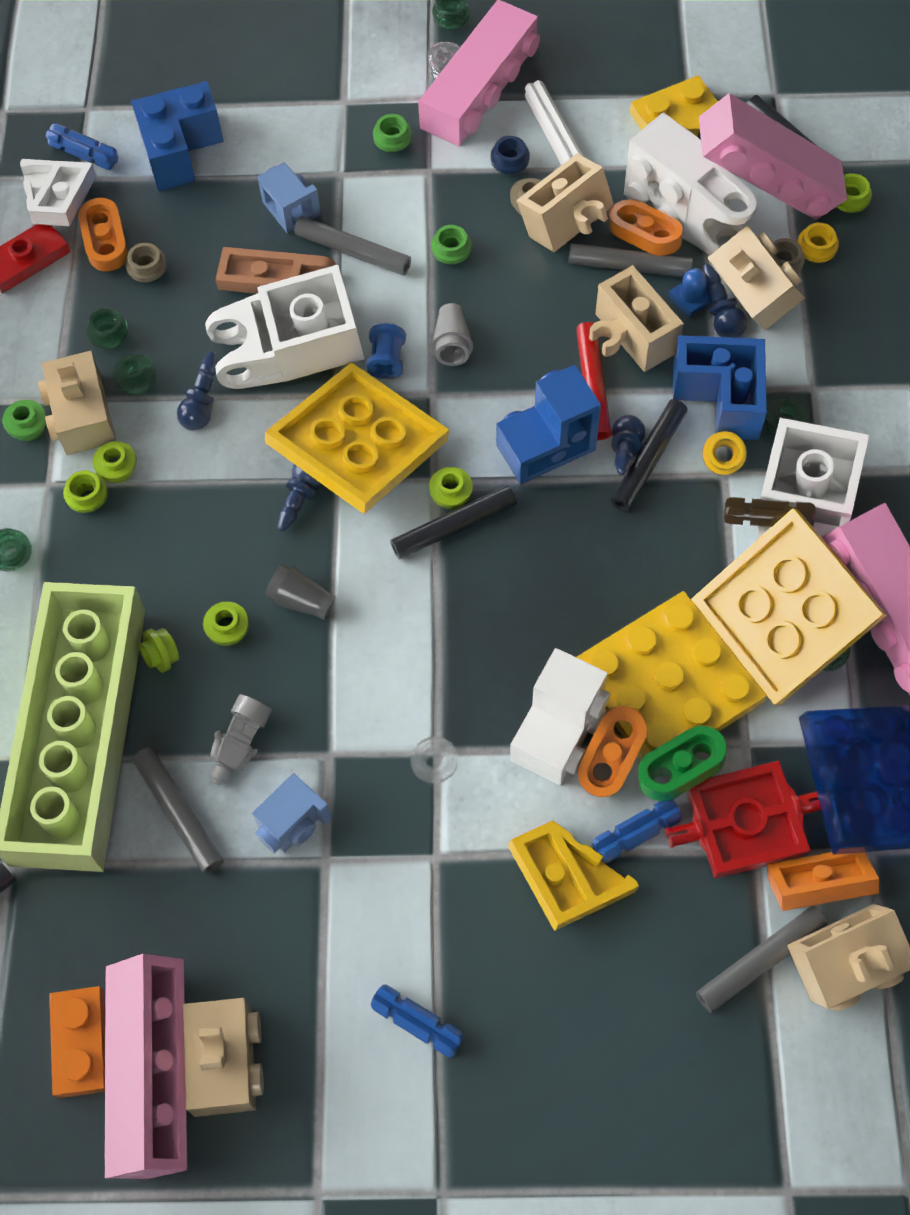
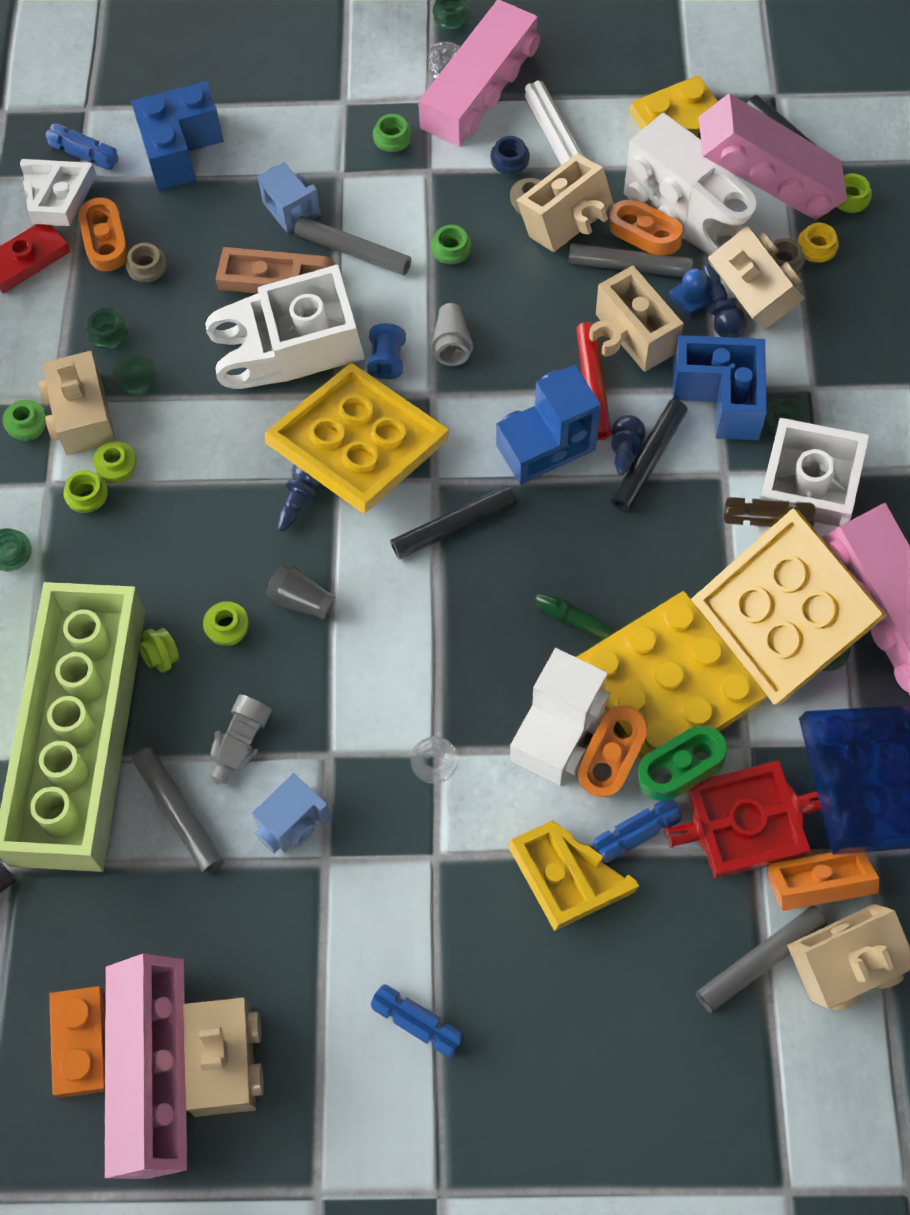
dark blue bar [177,351,217,431] -> none
lime plate [429,467,473,509] -> none
yellow plate [702,431,747,475] -> none
none -> dark green piece [535,594,614,640]

